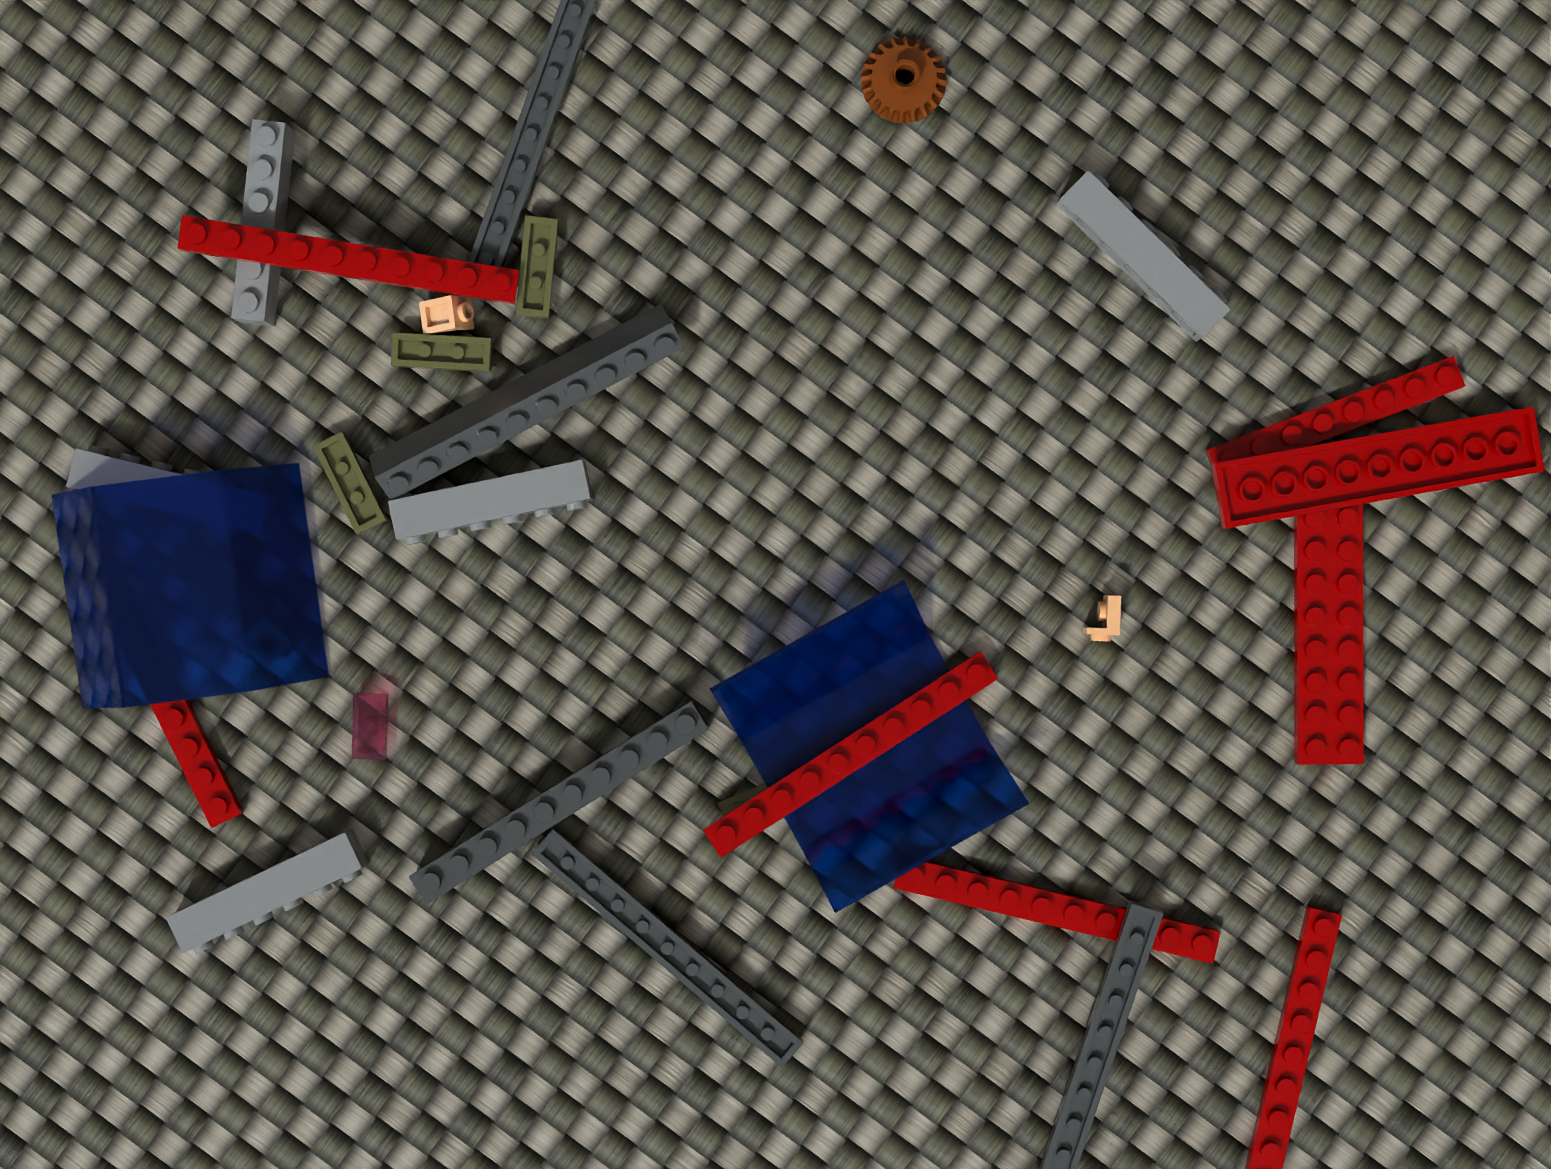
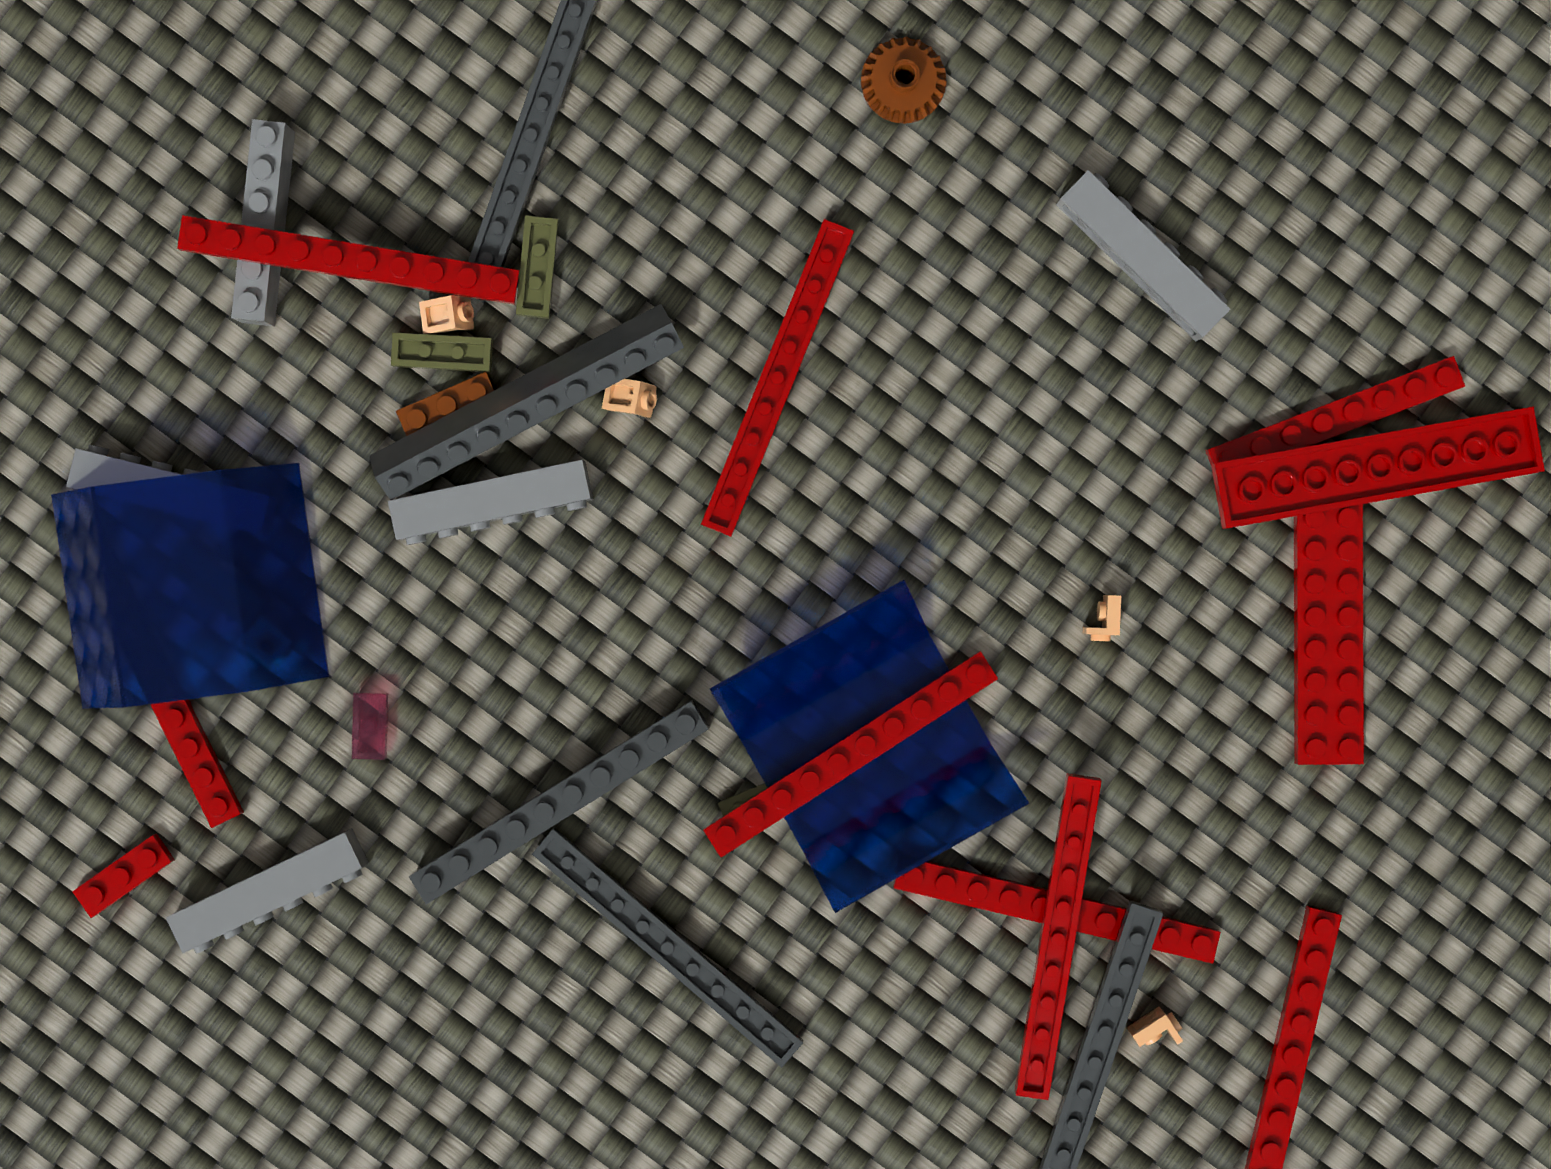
olive plate [313,432,388,535] -> none
none -> red plate [72,833,175,918]
none -> dark orange plate [396,372,495,436]
none -> light nougat bracket [601,379,657,418]
none -> red plate [701,219,854,537]
none -> red plate [1015,773,1102,1100]
none -> light nougat bracket [1126,1007,1183,1047]

